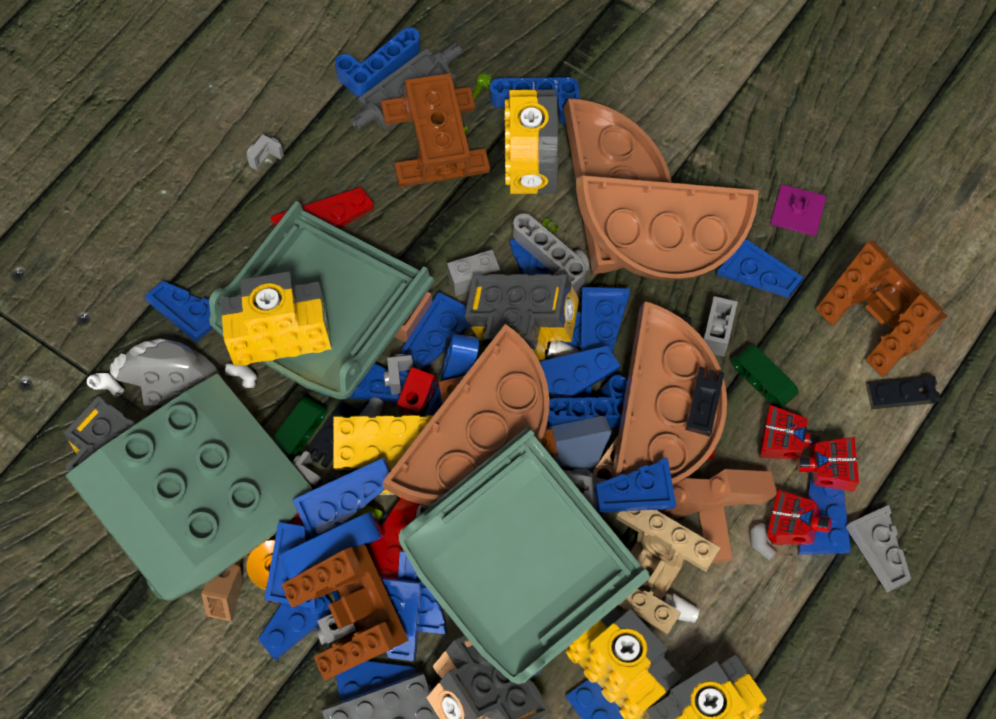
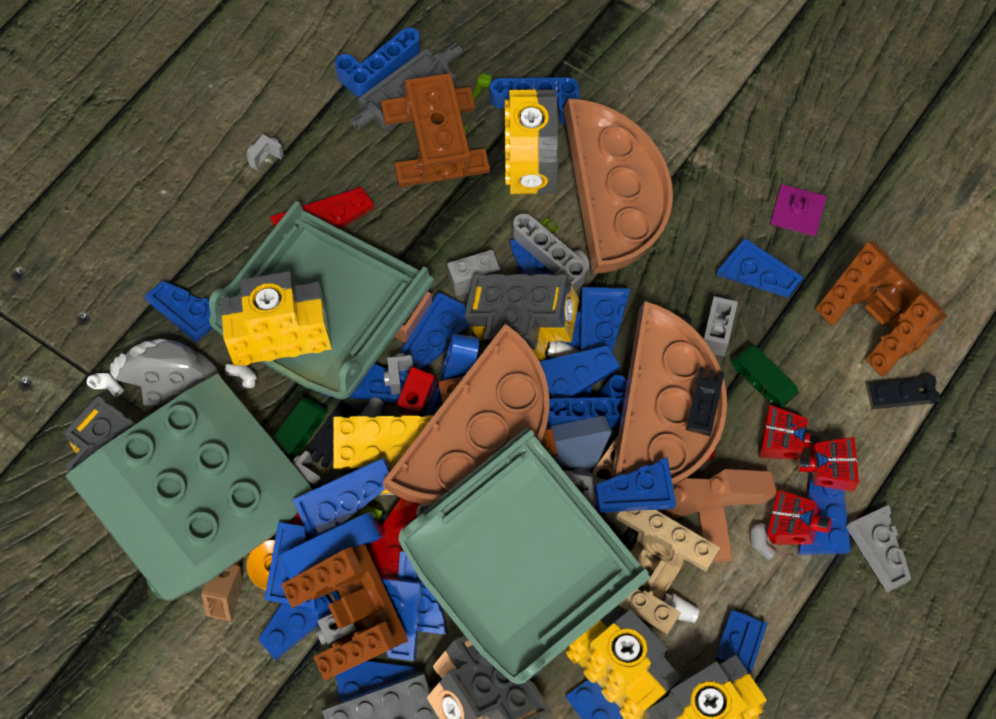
nougat plate [576,176,759,281] -> none
none -> blue plate [715,610,767,673]

